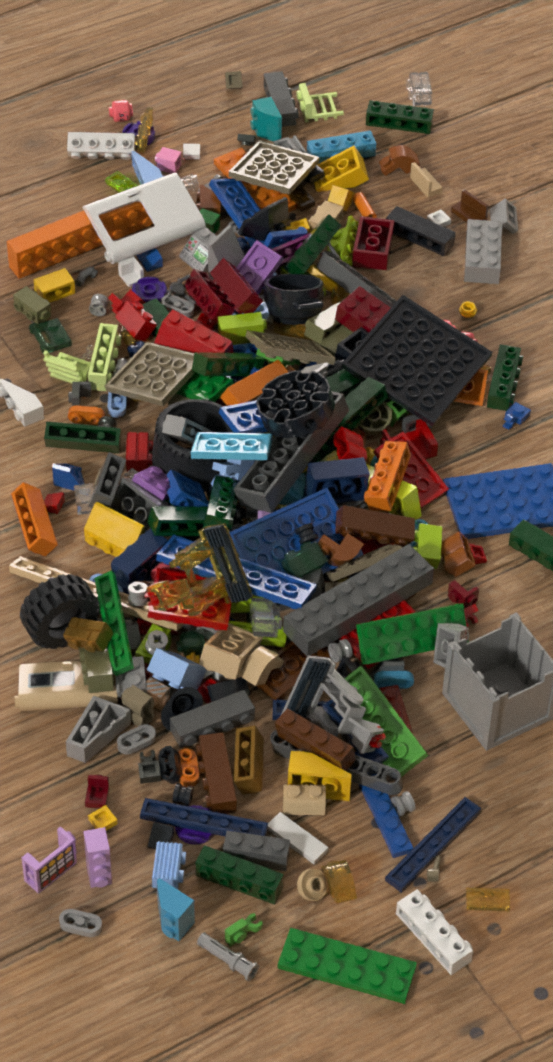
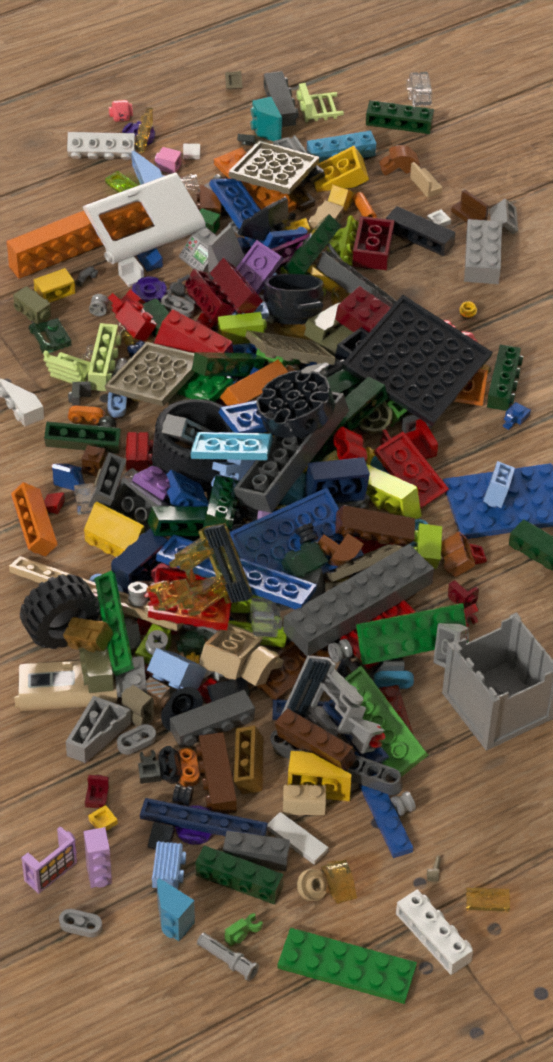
orange brick [364,441,411,511] -> none
dark blue tile [385,797,482,893] -> none
none -> reddish brown brick [81,445,106,477]
none -> light blue slope [484,461,515,508]

